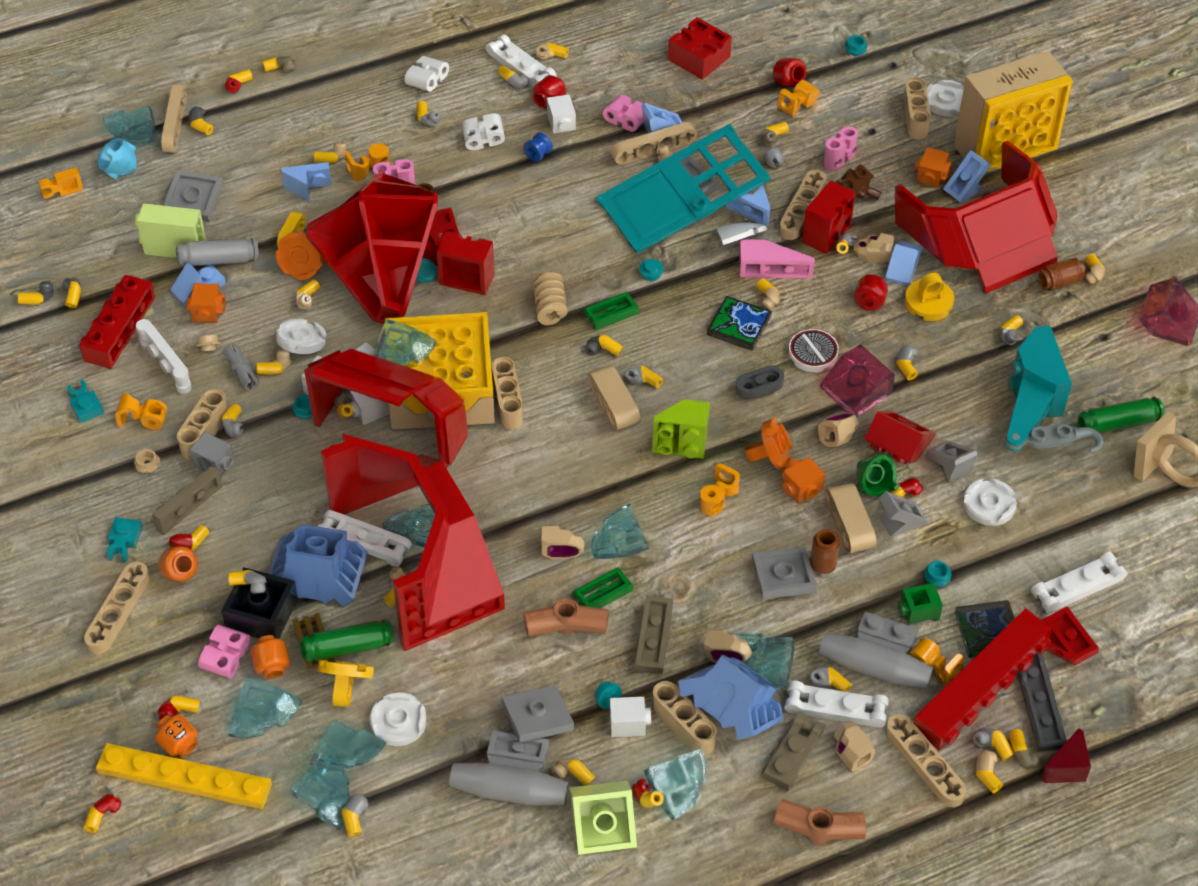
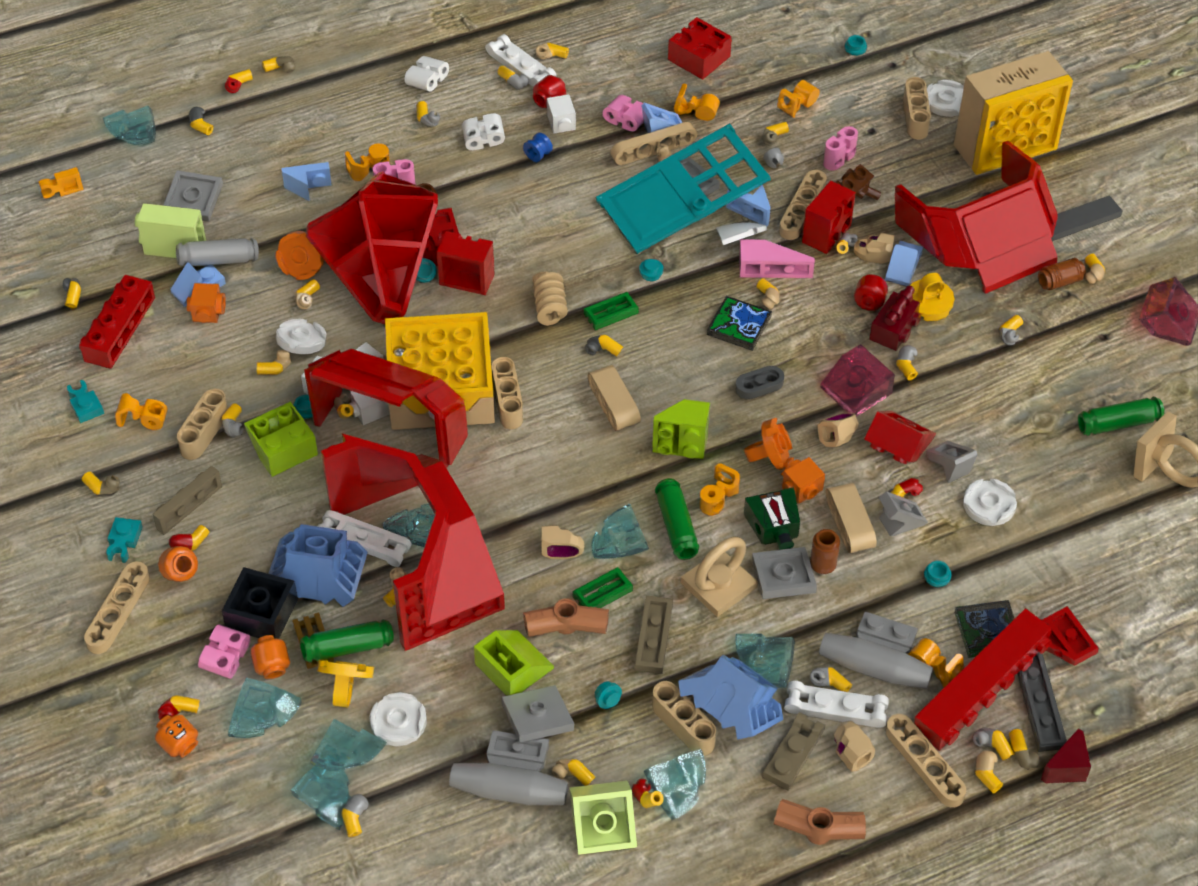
arm [18,281,54,305] -> none
arm [83,794,122,833] -> none
yellow plate [96,743,272,810] -> none
medium azure helmet [98,138,137,180] -> none
tan plate [134,449,160,473] -> none
white plate [136,319,192,394] -> none
tan beam [161,84,187,153] -> none
light grey brick [190,432,234,476] -> none
tan plate [195,335,220,351] -> none
light grey pin [223,344,259,391] -> none
arm [229,570,266,593] -> none
yellow beam [277,211,306,247] -> none
arm [314,142,347,164] -> none
clear light blue brick [373,319,436,365] -> none
white brick [610,697,651,737] -> none
arm [625,366,663,389] -> none
tan rock [704,629,752,663] -> none
red head [773,57,807,88] -> none
tile [788,329,839,373] -> none
green helmet [856,451,899,496] -> none
green brick [897,583,943,624] -> none
orange brick [914,147,952,188] -> none
light blue slope [943,150,991,203] -> none
teal slope [1005,325,1103,453] -> none
white plate [1031,552,1128,613] -> none
none -> arm [82,471,120,495]
none -> lime slope [244,401,318,477]
none -> lime slope [474,630,554,696]
none -> green axle [655,478,699,560]
none -> light orange leg [674,83,720,121]
none -> tan tile [681,537,758,617]
none -> dark green torso [744,488,800,550]
none -> dark red brick [869,286,921,351]
none -> dark grey tile [1051,195,1123,241]

